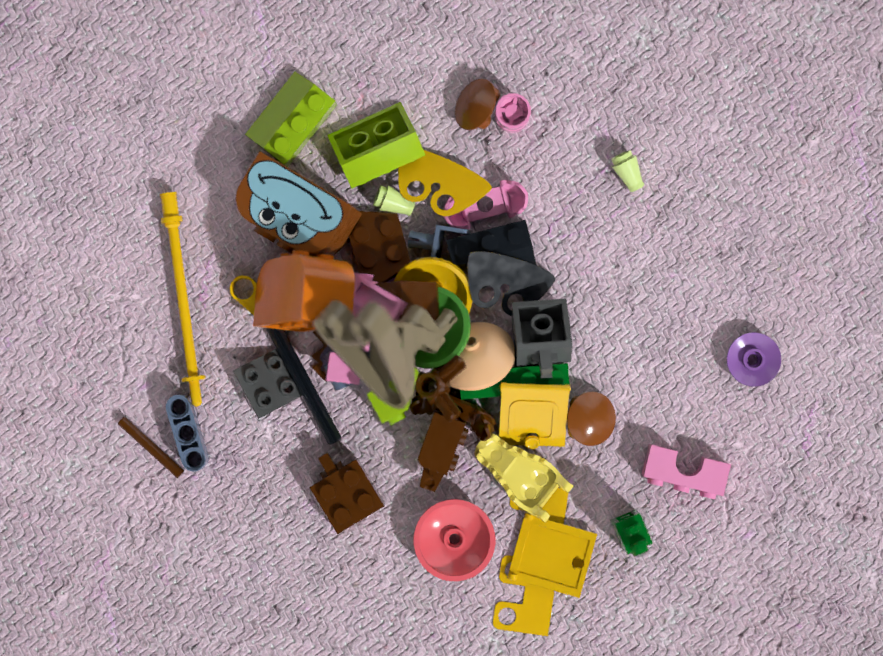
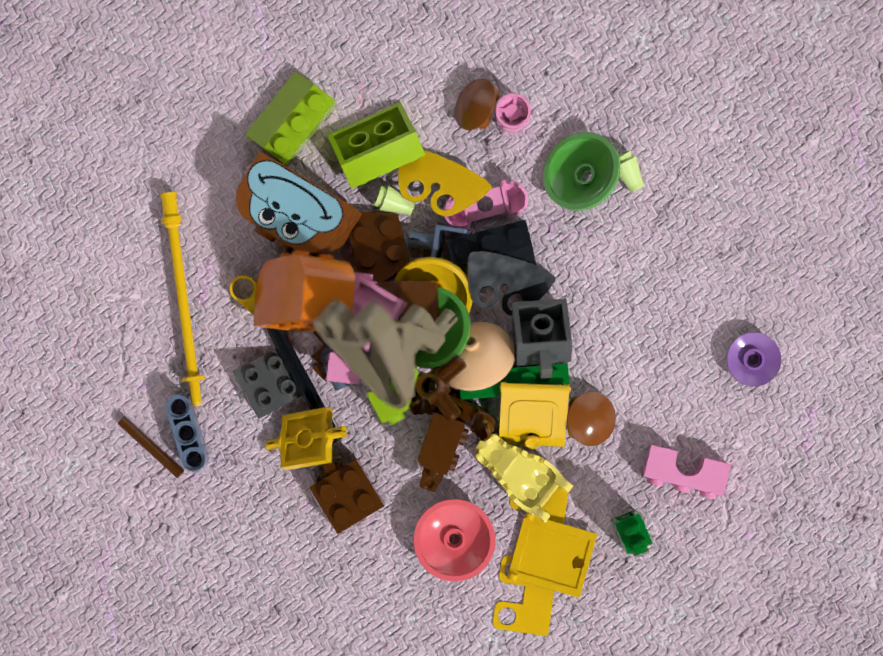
none -> yellow plate [265,407,348,470]
none -> bright green dish [543,132,621,211]

